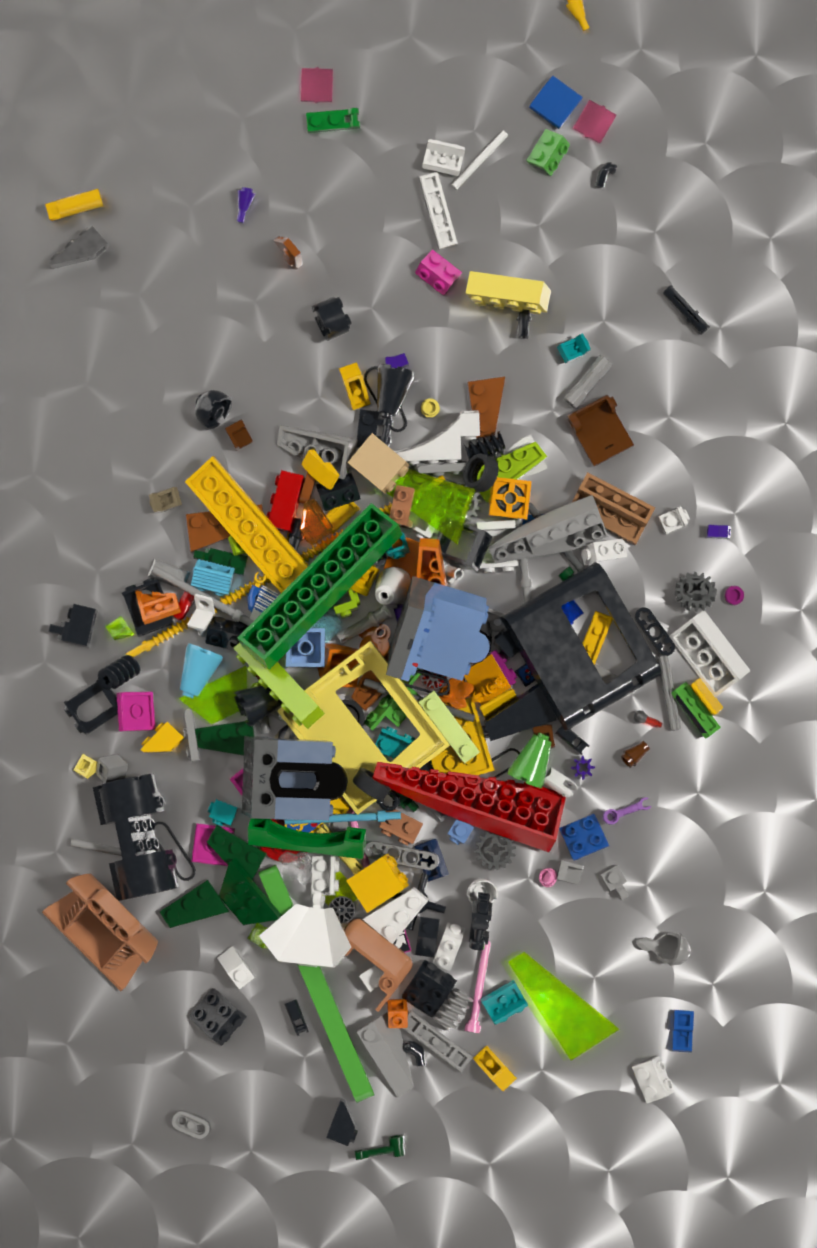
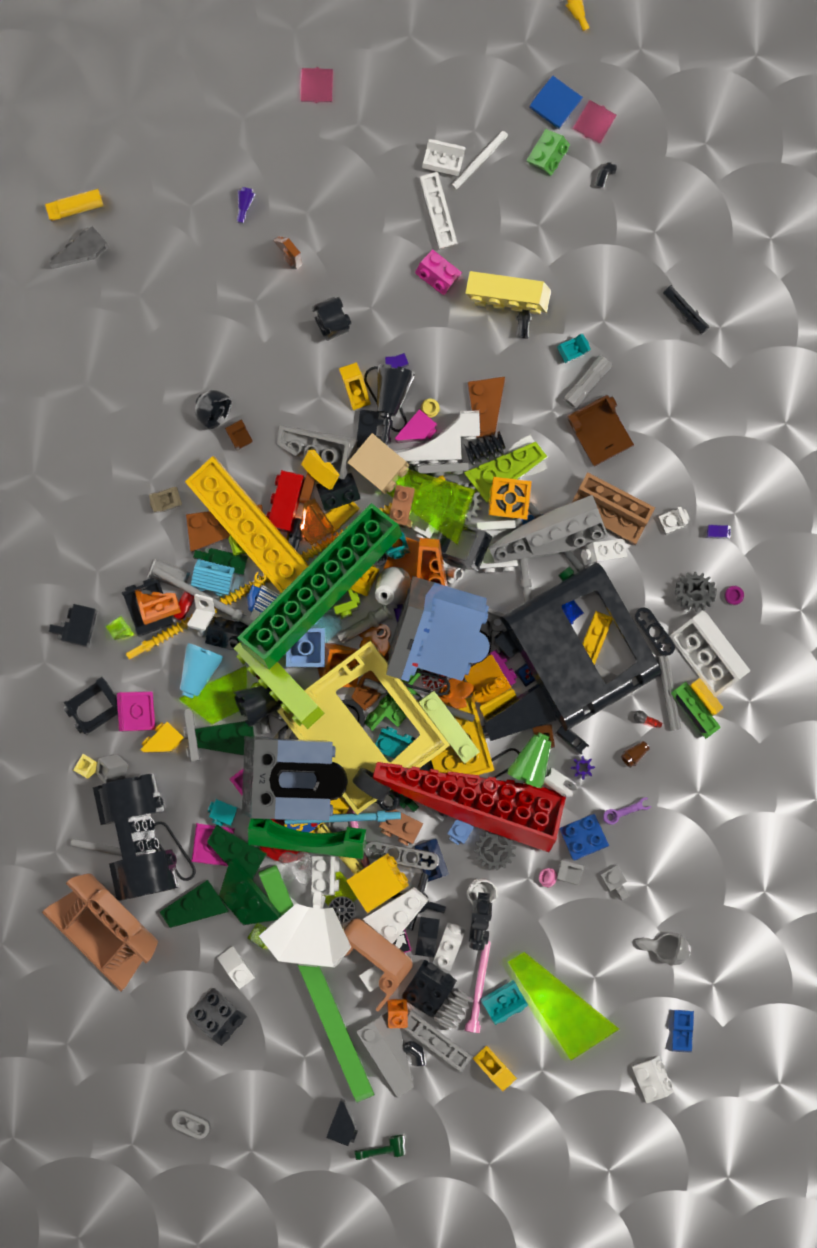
black piece [98,655,141,690] -> none
black bar [285,999,309,1036] -> none
green plate [306,108,360,133] -> none
black tyre [463,454,498,492] -> none
none -> dark pink slope [395,409,437,443]

